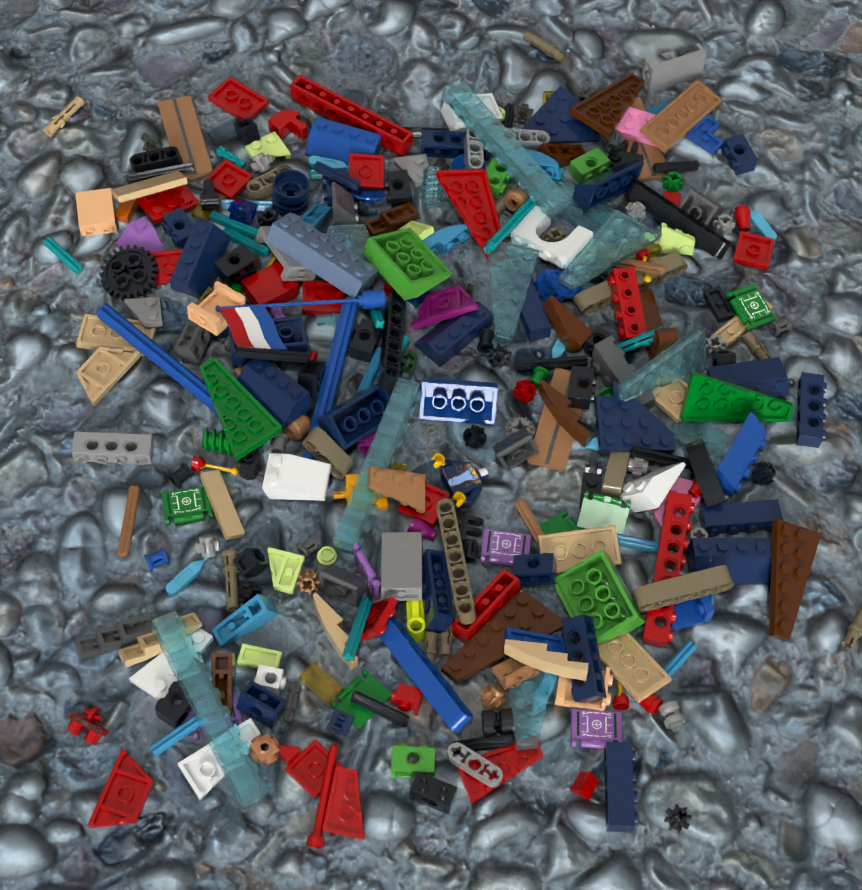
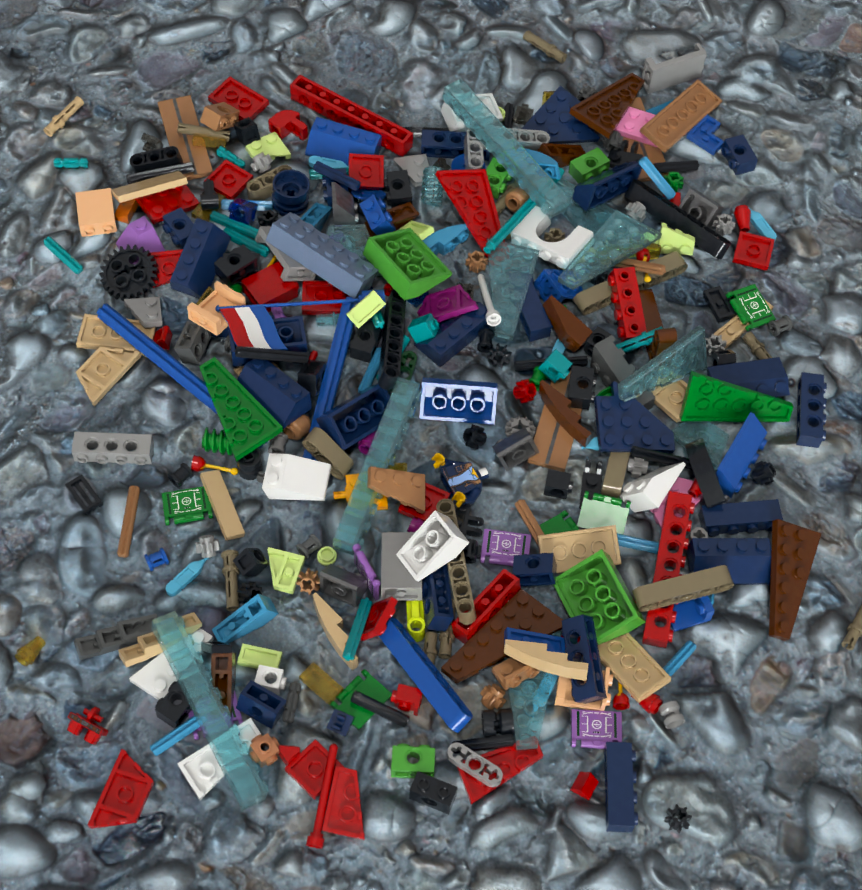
none -> clear yellow cone [15,636,46,666]
none -> teal axle [54,158,89,168]
none -> black tile [65,475,103,515]
none -> red slope [154,325,173,350]
none -> dark tan pin [177,122,230,142]
none -> clear yellow axle [192,135,226,148]
none -> medium nougat brick [200,102,240,131]
none -> black tile [201,641,232,654]
none -> yellowish green tile [346,290,386,329]
none -> blue brick [359,194,396,235]
none -> white slope [396,510,469,582]
none -> teal brick [407,313,440,344]
none -> medium nougat gear [465,250,488,273]
none -> white piece [477,274,501,326]
none -> teal brick [538,349,572,383]
none -> black brick [544,469,574,499]
none -> dark azure axle [638,156,676,200]

